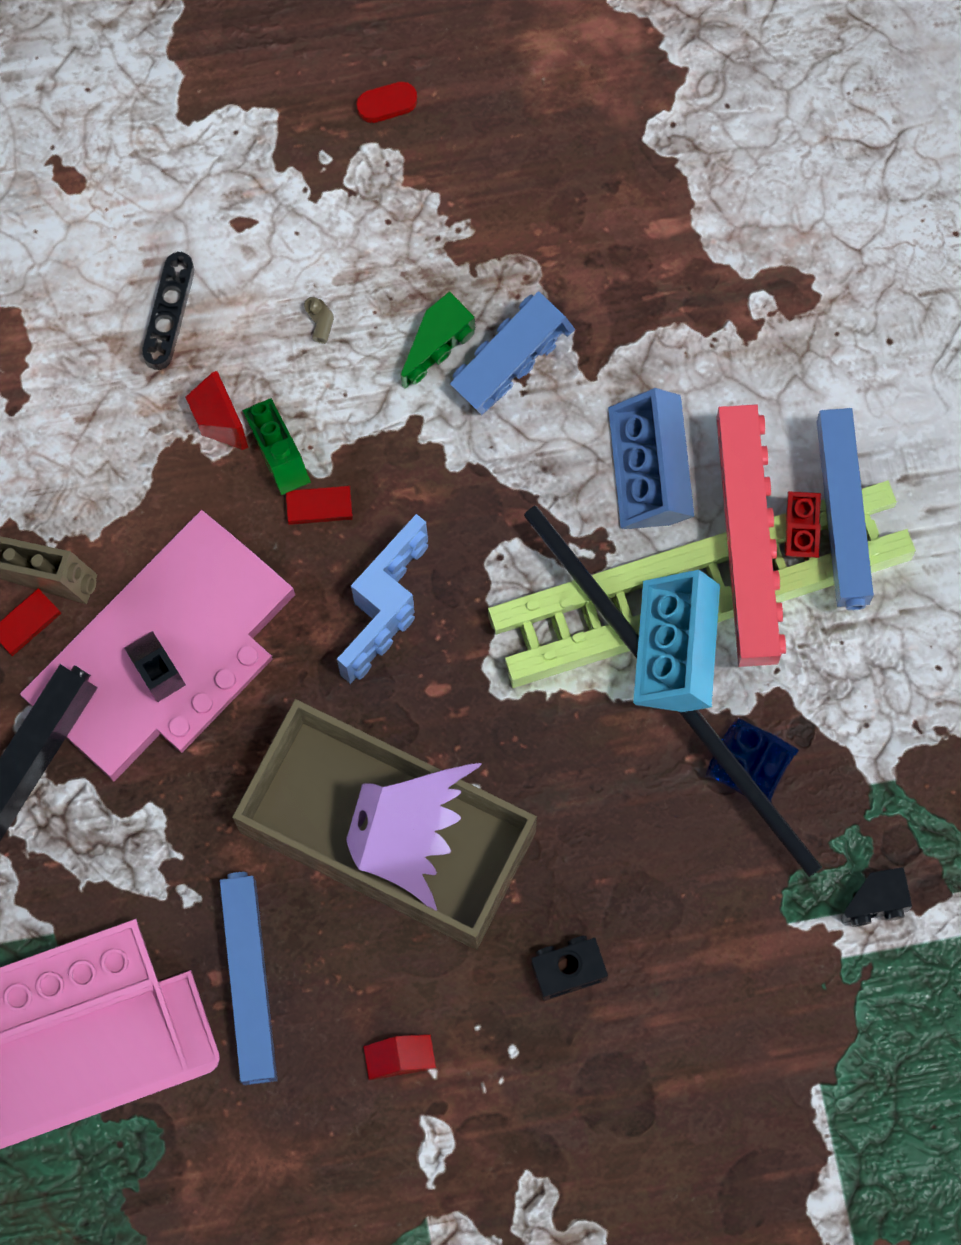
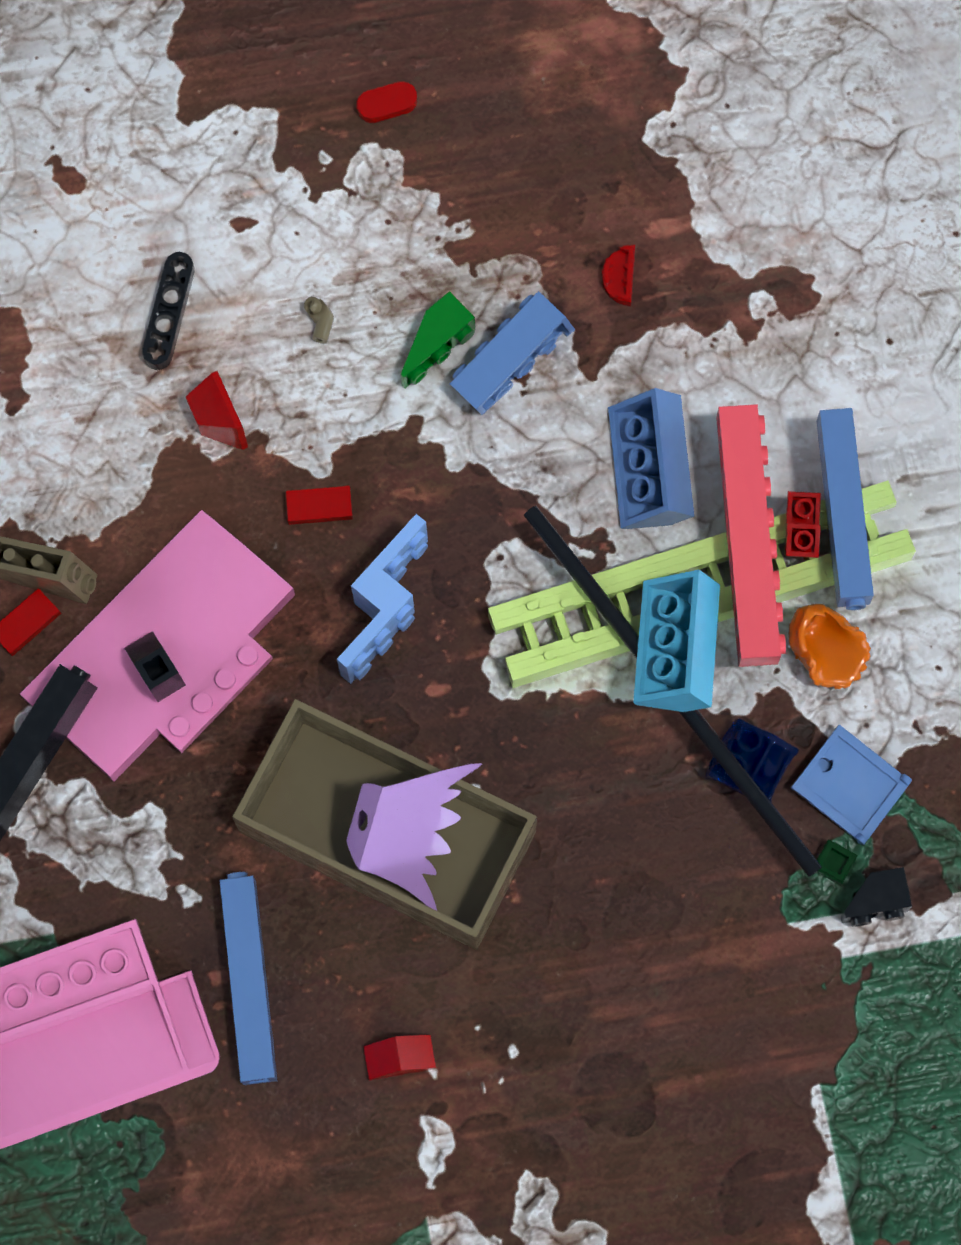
green slope [242,398,311,495] -> none
black brick [531,935,608,1002] -> none
none -> red tile [602,244,635,307]
none -> orange piece [788,604,871,689]
none -> medium blue container [791,725,912,845]
none -> dark green tile [817,839,858,886]

